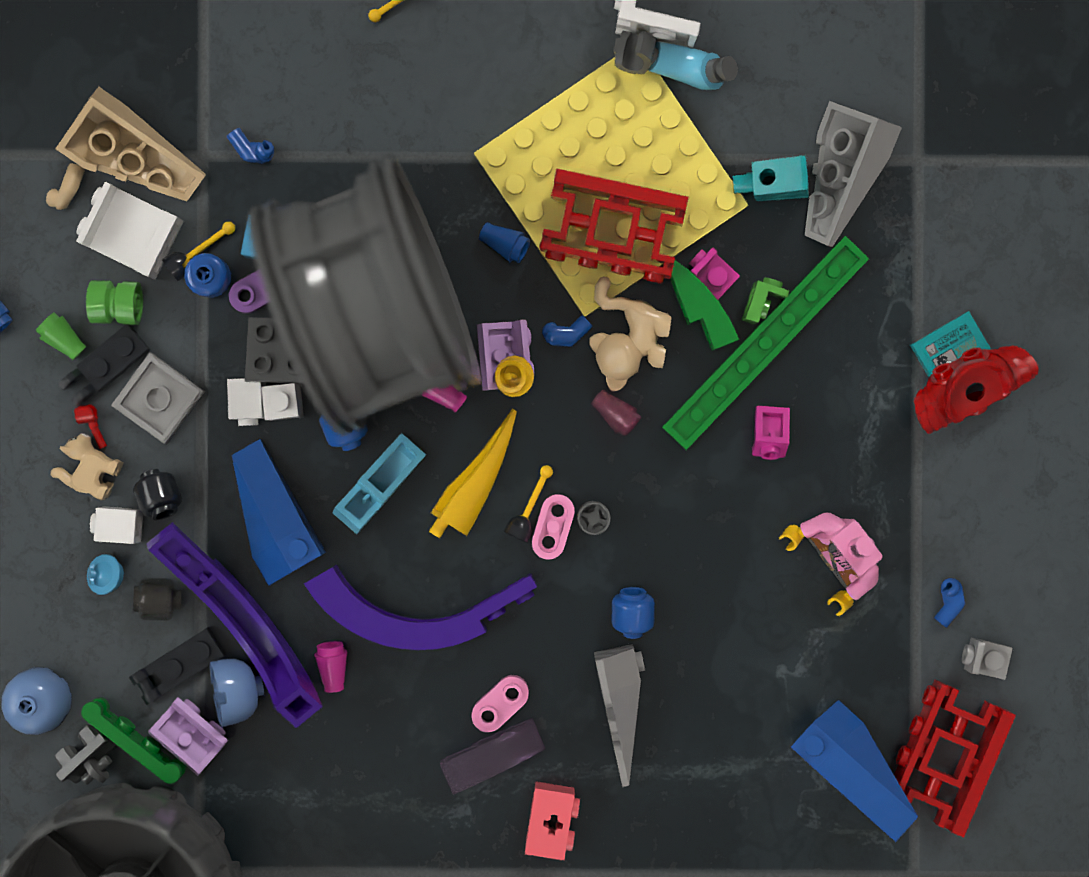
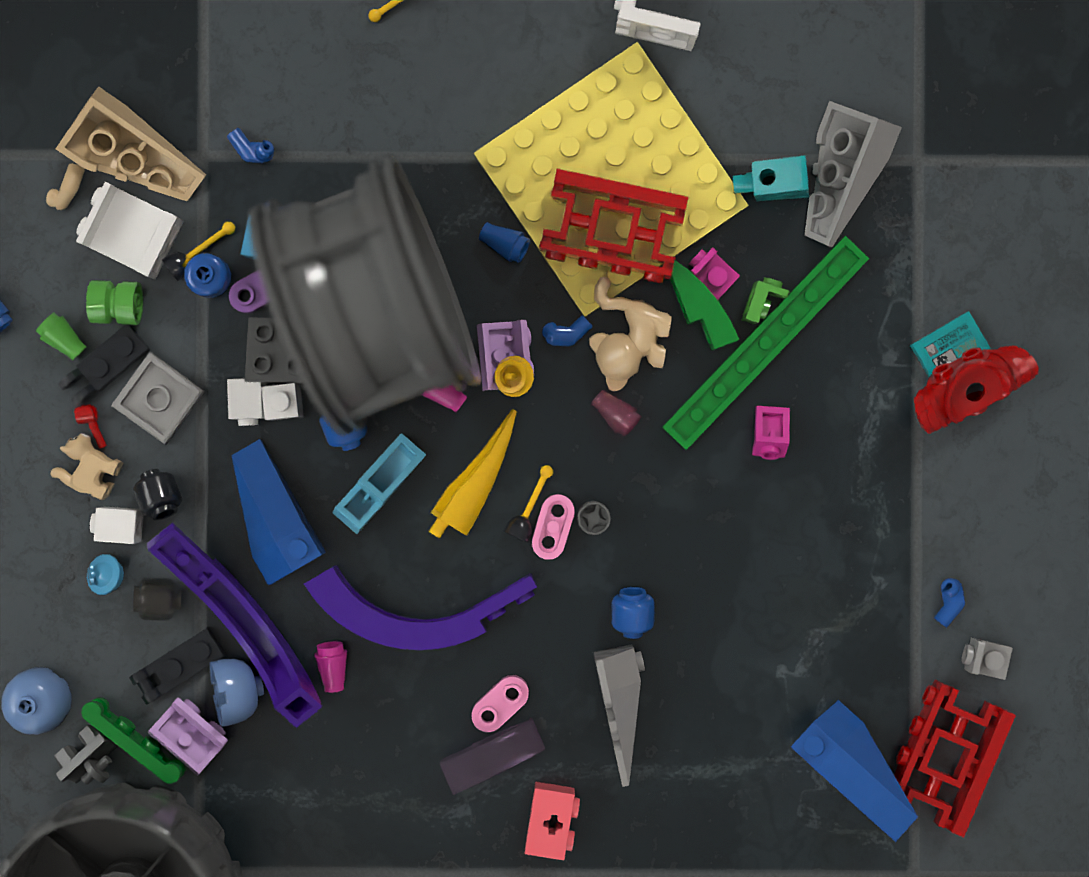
piece [613,30,738,90] -> none
bright pink torso [779,512,883,616] -> none

